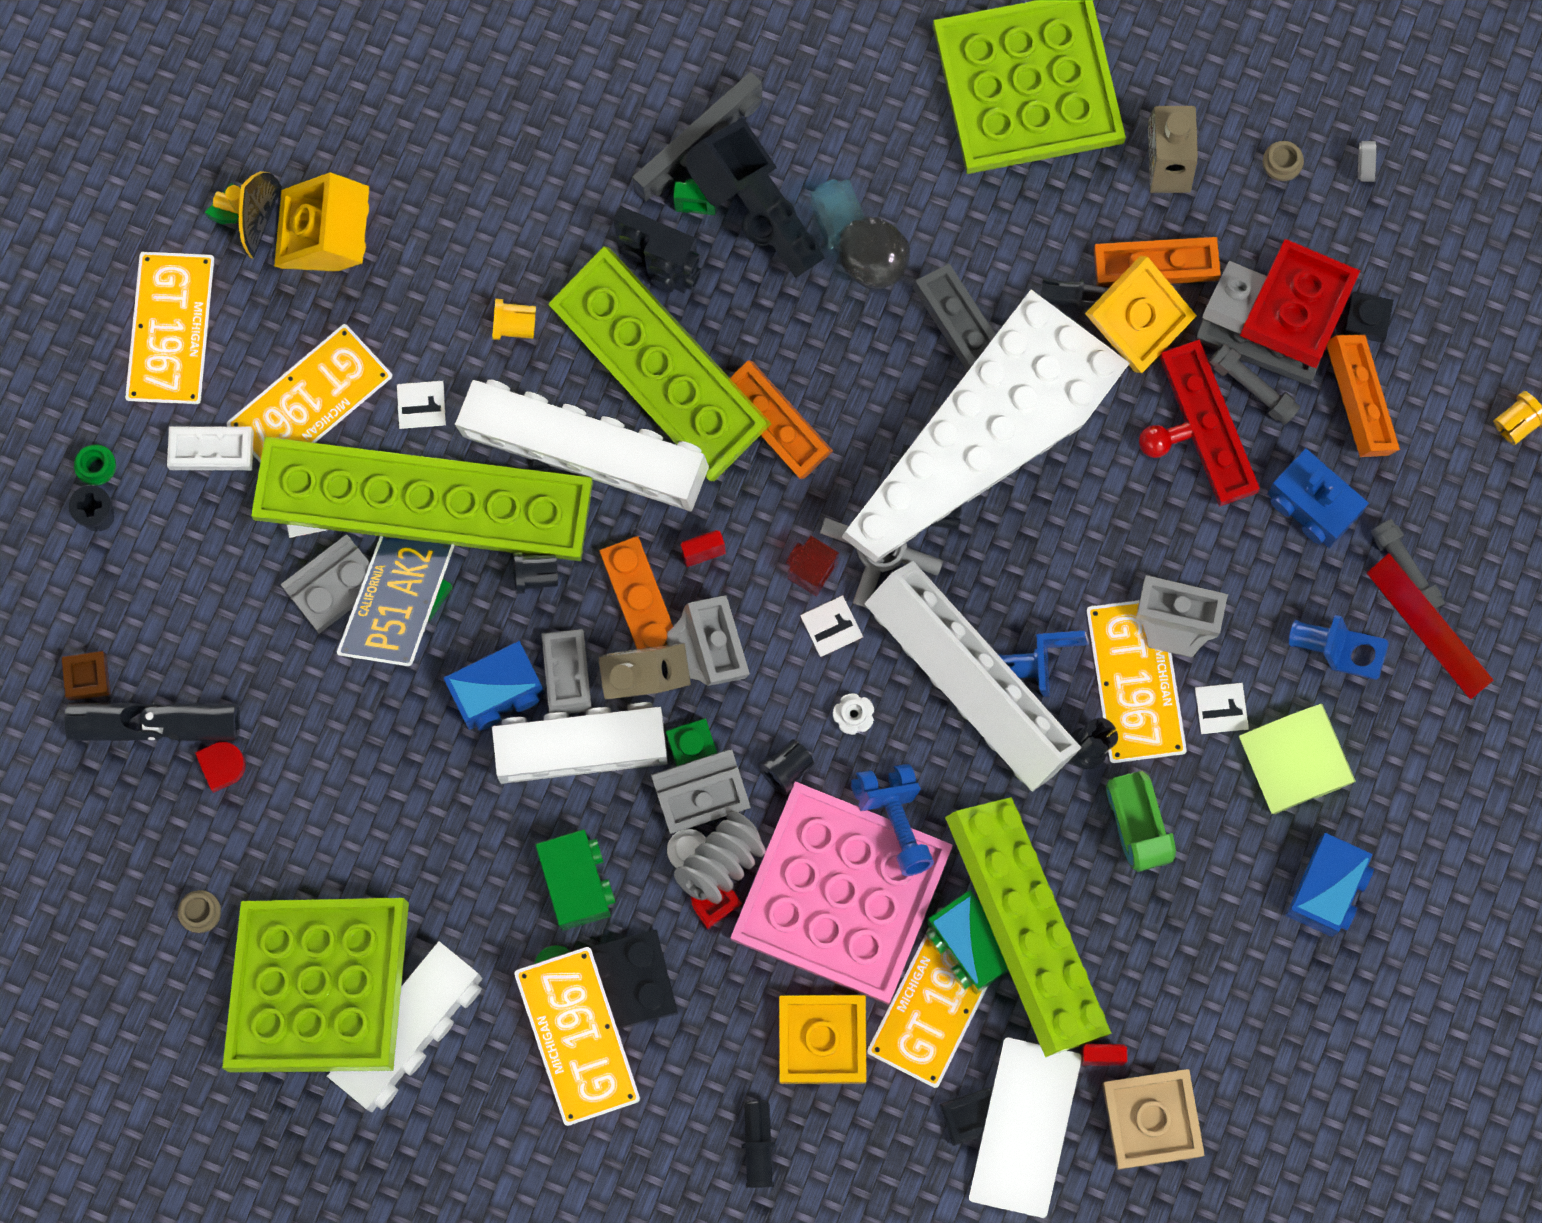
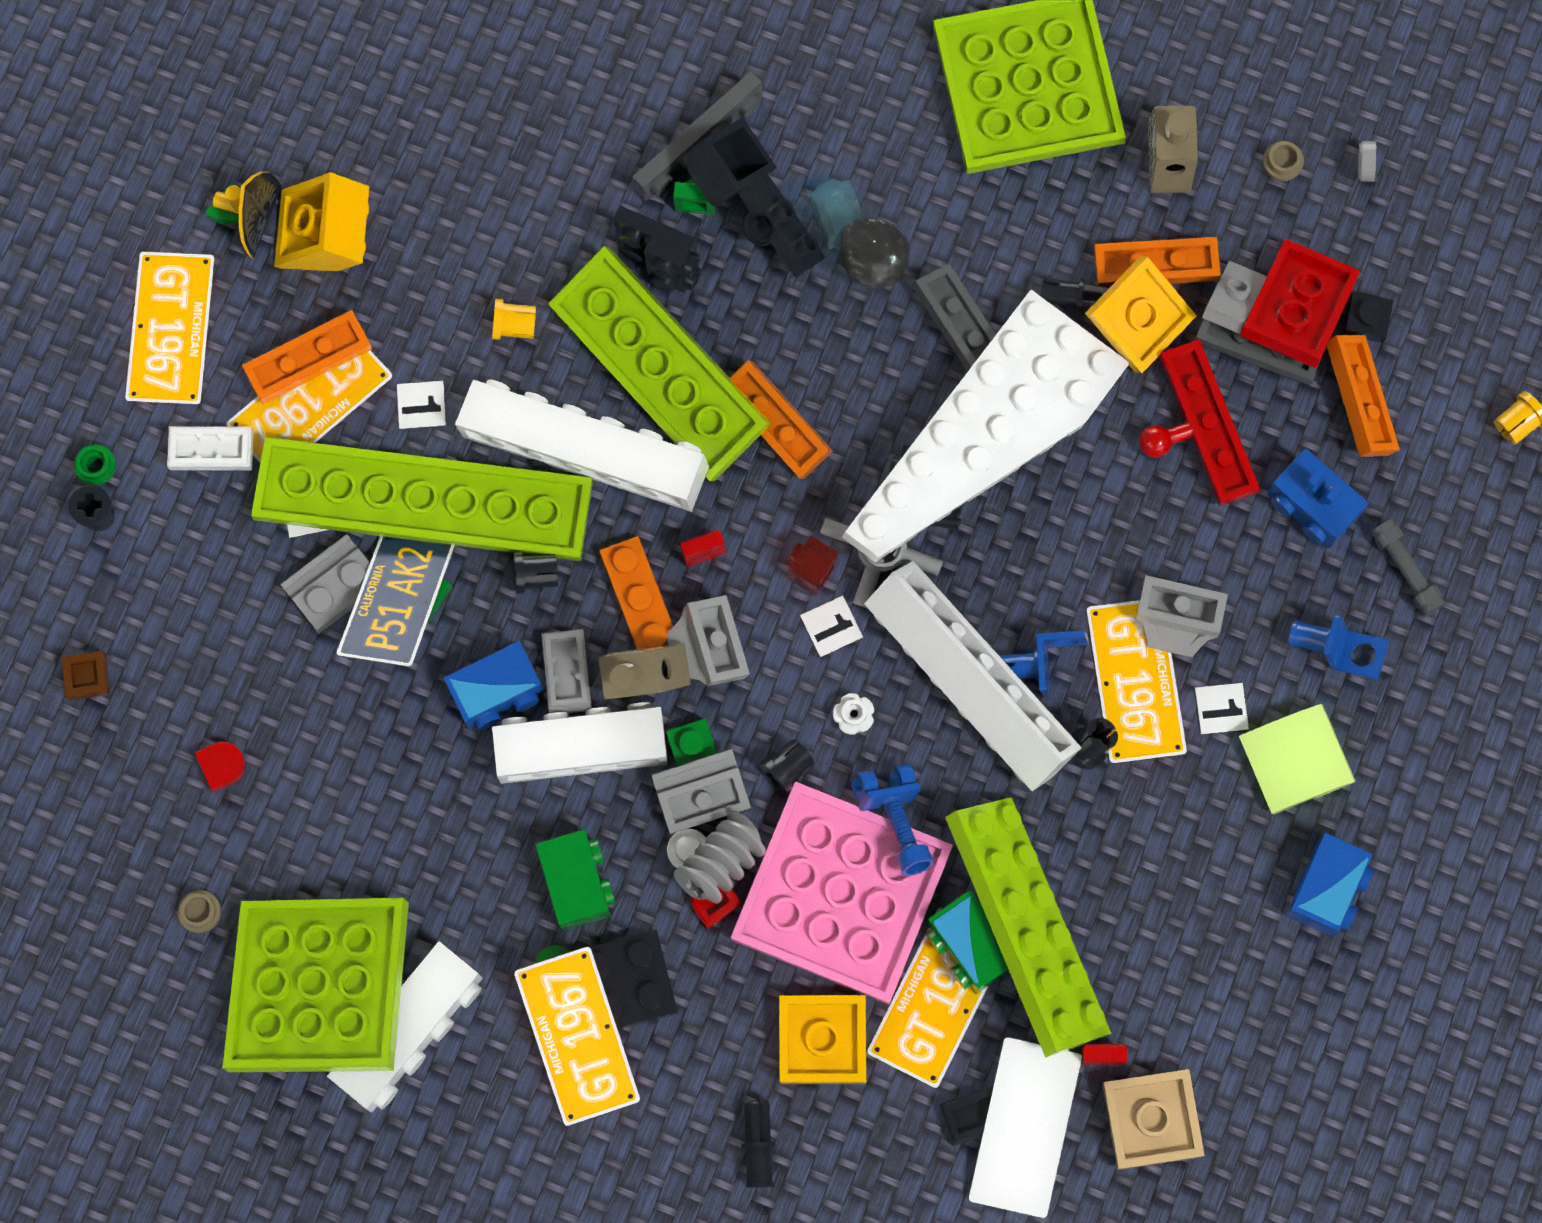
black piece [65,703,240,742] -> none
bright green animal [1106,771,1176,872] -> none
dark grey bar [1208,343,1300,425] -> none
red sticker [1367,553,1494,700] -> none
none -> orange plate [242,310,372,405]

